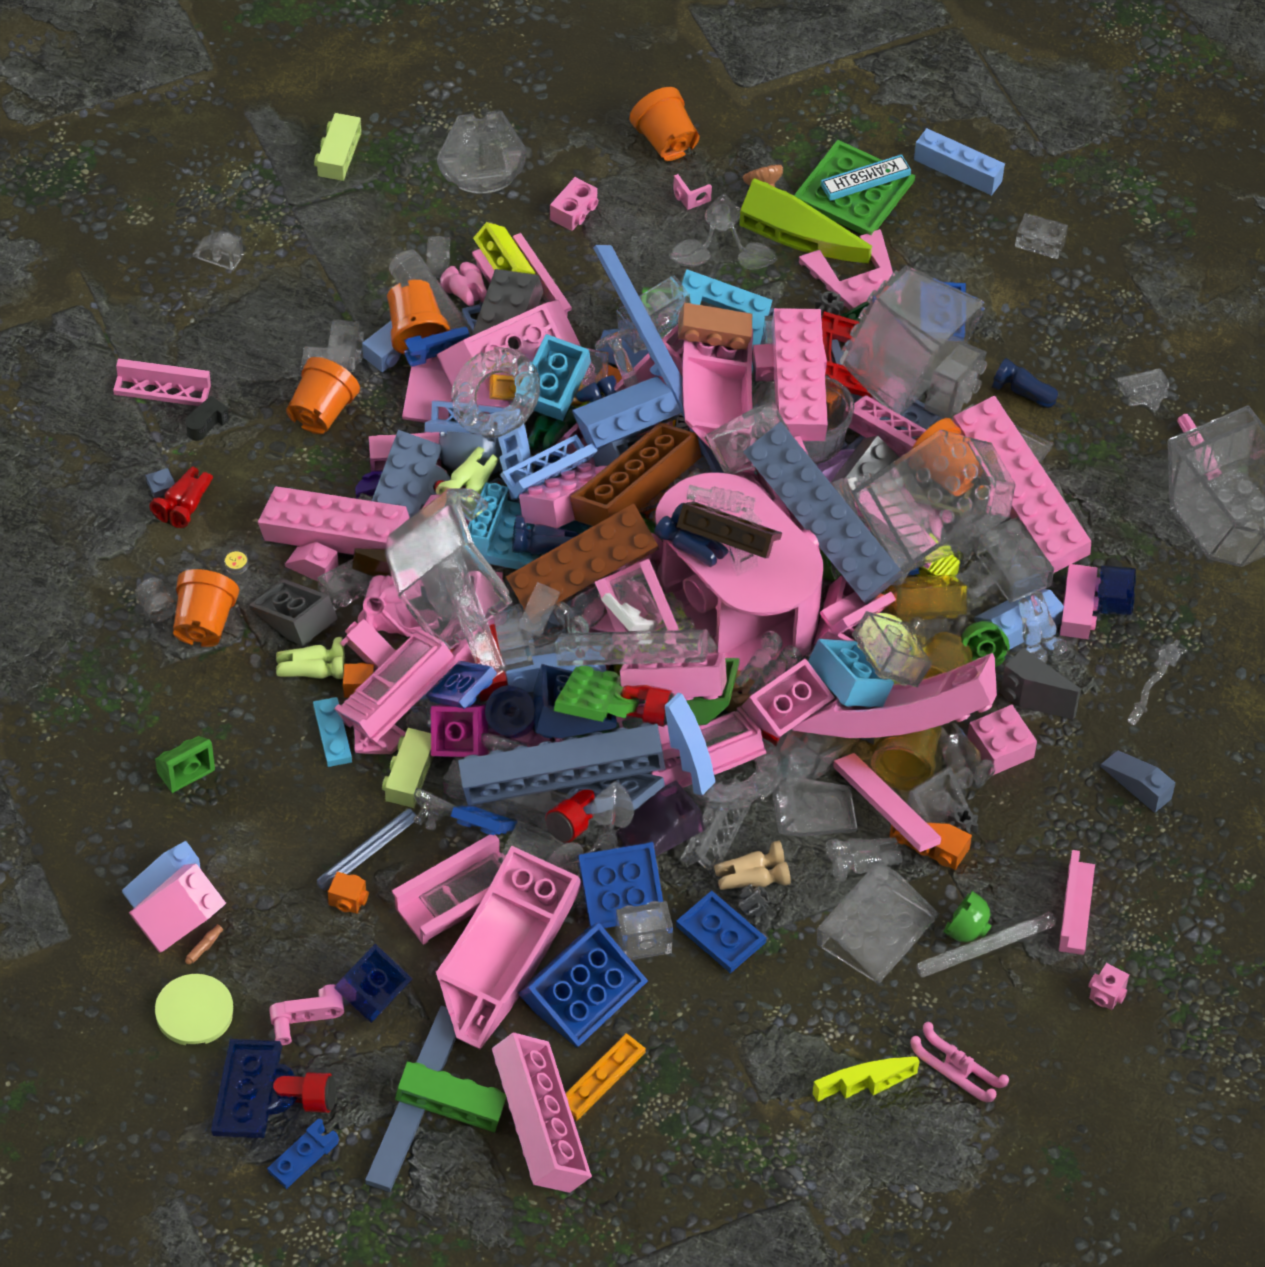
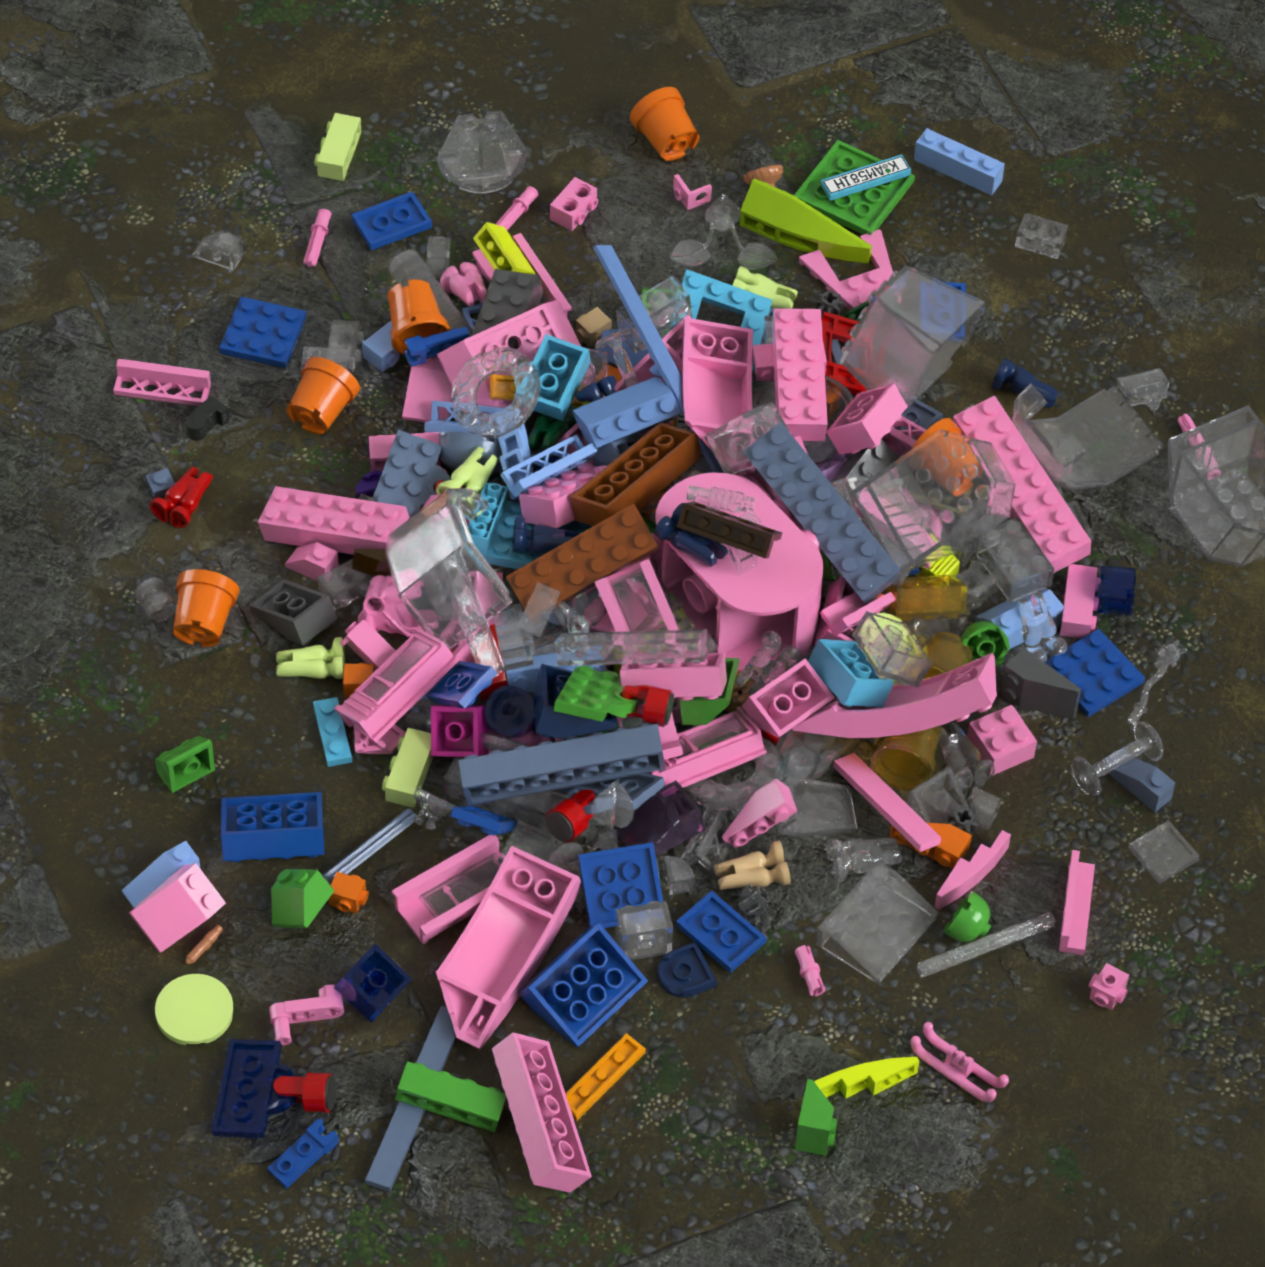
tile [224,550,248,575] -> none
white tile [601,593,658,631] -> none
light blue slope [665,693,715,795] -> none
nougat brick [678,302,752,350] -> none
clear brick [924,341,987,418] -> none
none -> blue plate [219,297,307,368]
none -> blue slope [221,792,324,862]
none -> bright green slope [271,869,334,928]
none -> bright pink axle [303,209,332,268]
none -> blue plate [351,191,432,251]
none -> bright pink axle [496,186,538,231]
none -> tan brick [575,307,612,348]
none -> dark blue tile [657,941,717,997]
none -> clear brick [663,856,695,895]
none -> bright pink slope [722,778,798,848]
none -> yellowish green piece [733,266,798,309]
none -> bright pink pin [795,945,826,996]
none -> bright green slope [795,1079,838,1156]
none -> bright pink brick [826,383,908,455]
none -> bright pink slope [935,830,1011,910]
none -> clear brick [969,787,1001,830]
none -> clear windscreen [1011,384,1163,491]
none -> blue plate [1044,629,1145,717]
none -> clear hose [1072,721,1164,796]
none -> clear tile [1128,821,1200,884]

